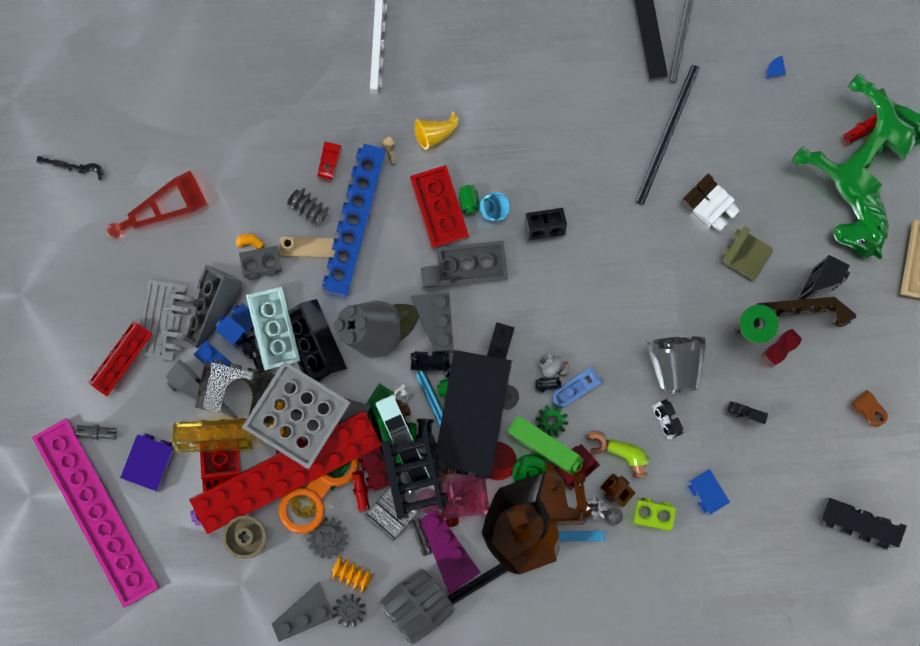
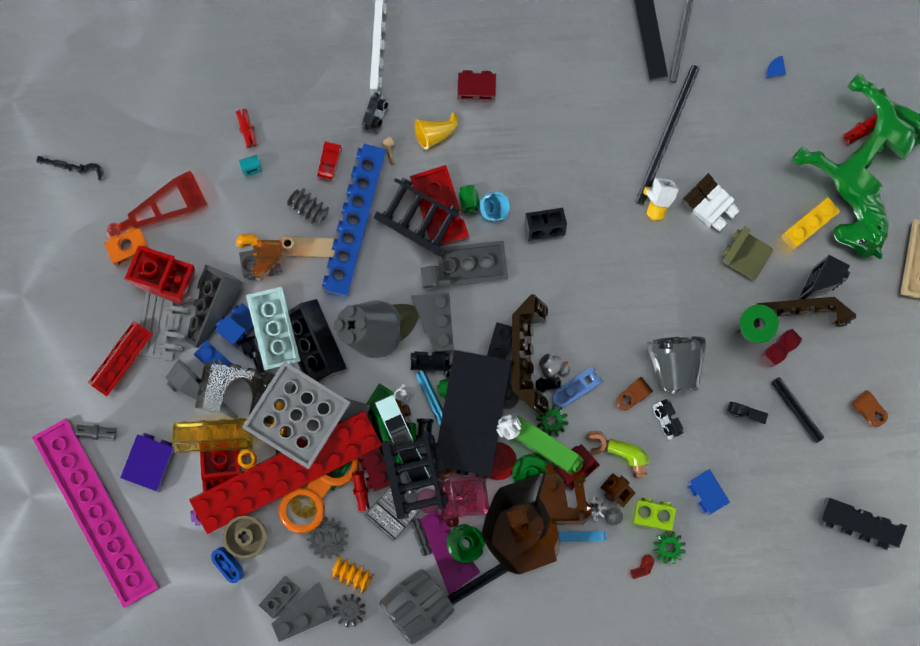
none -> orange brick [104,227,149,266]
none -> red slope [124,245,195,305]
none -> blue plate [211,547,244,583]
none -> red pin [235,109,258,148]
none -> light orange cone [238,449,257,469]
none -> teal brick [239,155,263,177]
none -> clear orange slope [252,240,282,281]
none -> dark grey brick [258,576,301,618]
none -> black hinge [361,92,389,134]
none -> black fence [373,178,464,257]
none -> green tile [447,524,485,563]
none -> dark red brick [457,70,496,101]
none -> white gear [496,415,521,440]
none -> dark brown slope [512,294,549,416]
none -> dark orange piece [616,377,653,410]
none -> clear red arm [630,554,654,579]
none -> white piece [643,178,679,221]
none -> green gear [653,531,686,564]
none -> black axle [772,377,824,443]
none -> yellow arch [780,197,840,251]

